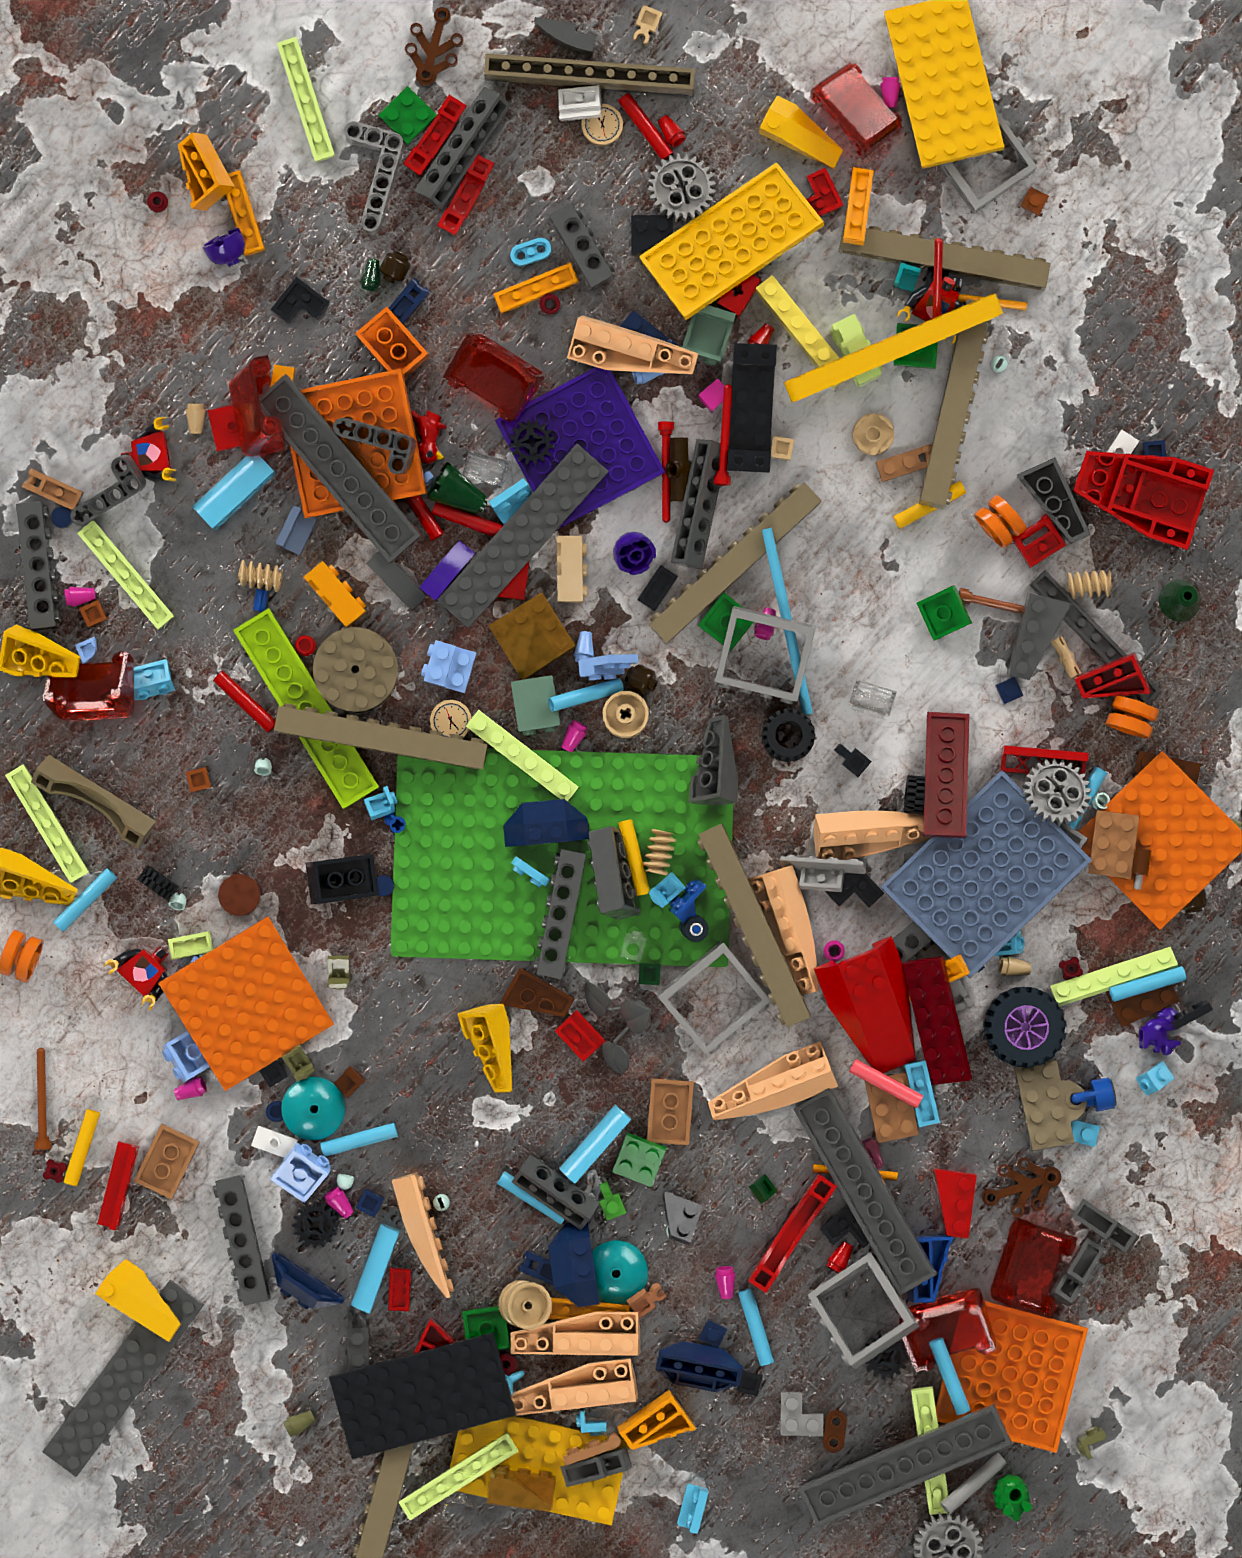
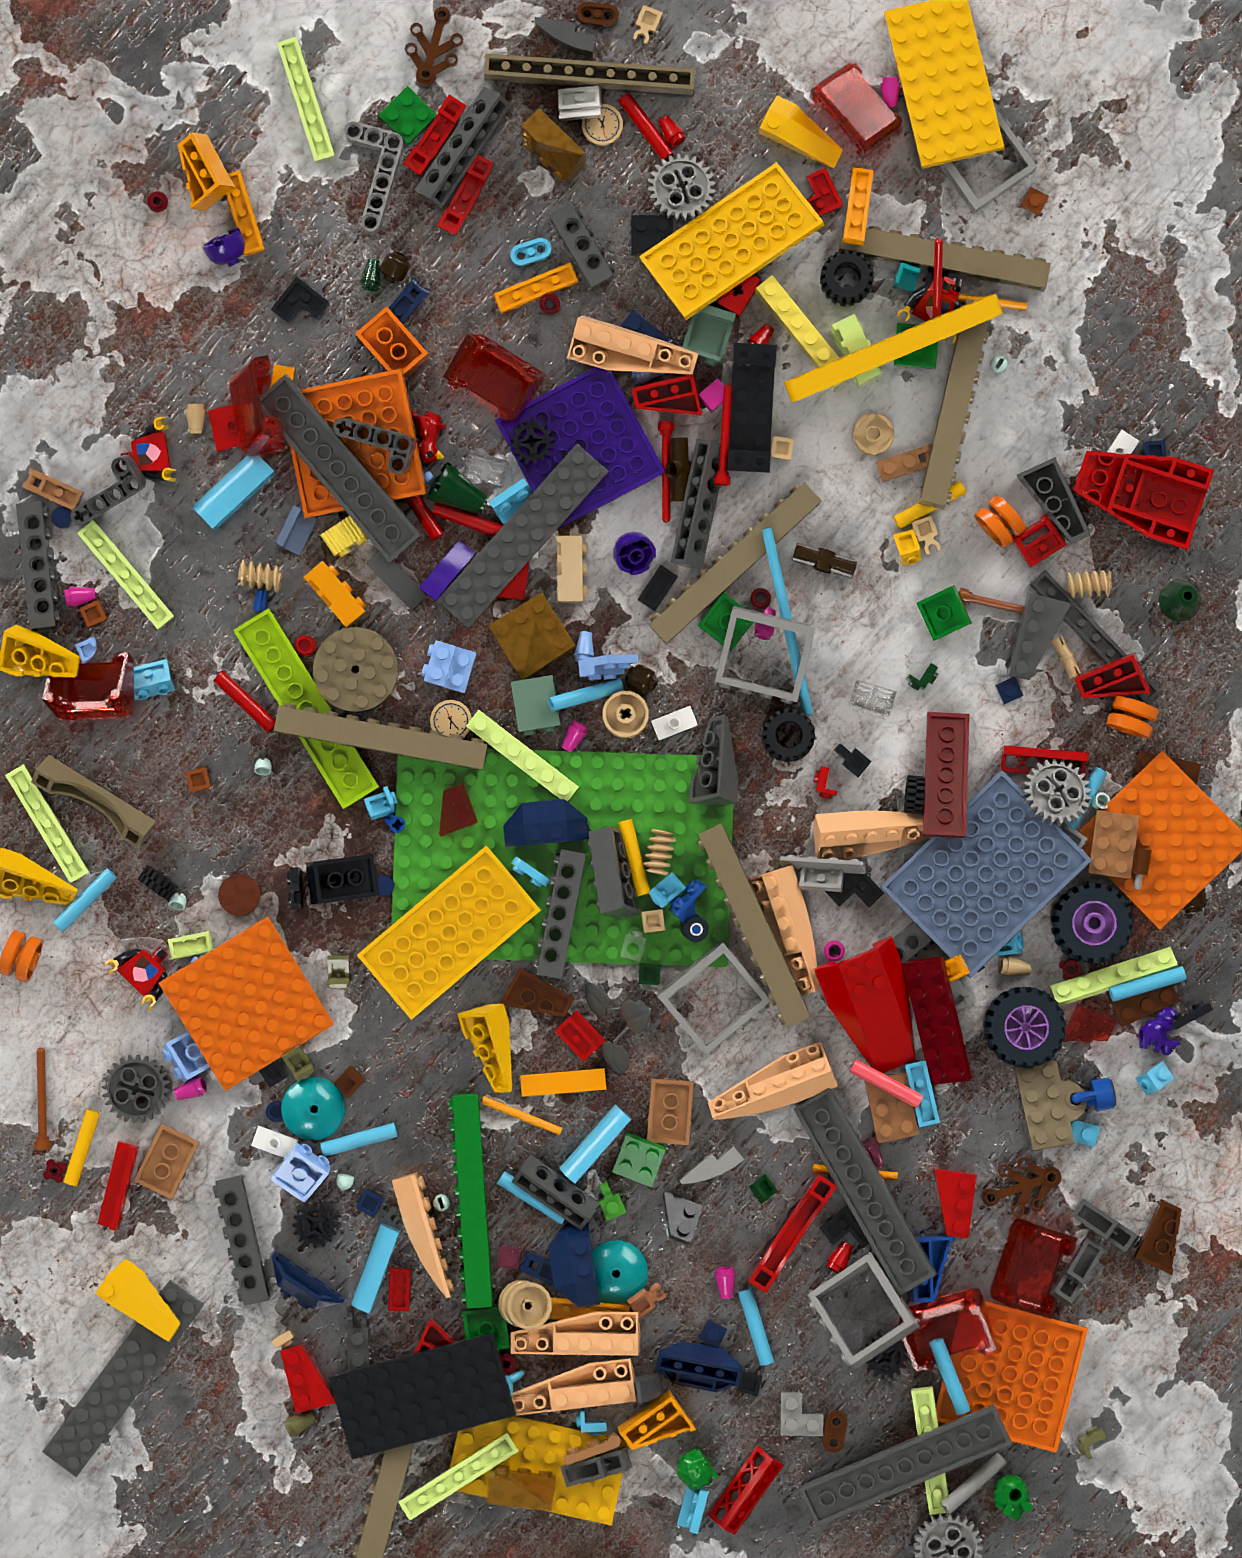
dark pink cone [324,1186,354,1219] -> none
none -> dark grey gear [102,1054,171,1123]
none -> tan plate [271,1328,295,1349]
none -> red wedge [280,1343,336,1413]
none -> black wing [287,867,303,910]
none -> light yellow brick [320,516,369,558]
none -> yellow plate [357,845,541,1020]
none -> clear red wing [439,783,478,837]
none -> green brick [449,1093,493,1309]
none -> light orange bar [481,1096,562,1135]
none -> clear pink plate [497,1245,520,1269]
none -> light orange tile [520,1068,606,1097]
none -> pearl gold slope [521,108,585,183]
none -> reddish brown plate [577,2,618,27]
none -> red wedge [631,374,702,415]
none -> dark grey slope [635,1371,663,1404]
none -> tan plate [642,909,665,933]
none -> white plate [651,706,698,741]
none -> green animal [676,1448,719,1490]
none -> light grey slope [679,1146,745,1184]
none -> red fence [708,1446,784,1535]
none -> dark red plate [750,588,771,609]
none -> dark brown piece [792,543,857,579]
none -> red bracket [813,766,838,799]
none -> black tyre [820,250,874,306]
none -> yellow bracket [893,529,922,566]
none -> dark green bracket [906,663,939,691]
none -> tan plate [911,515,940,555]
none -> black wheel [1050,883,1134,964]
none -> clear red wing [1062,1003,1117,1042]
none -> reddish brown wing [1134,1199,1182,1275]

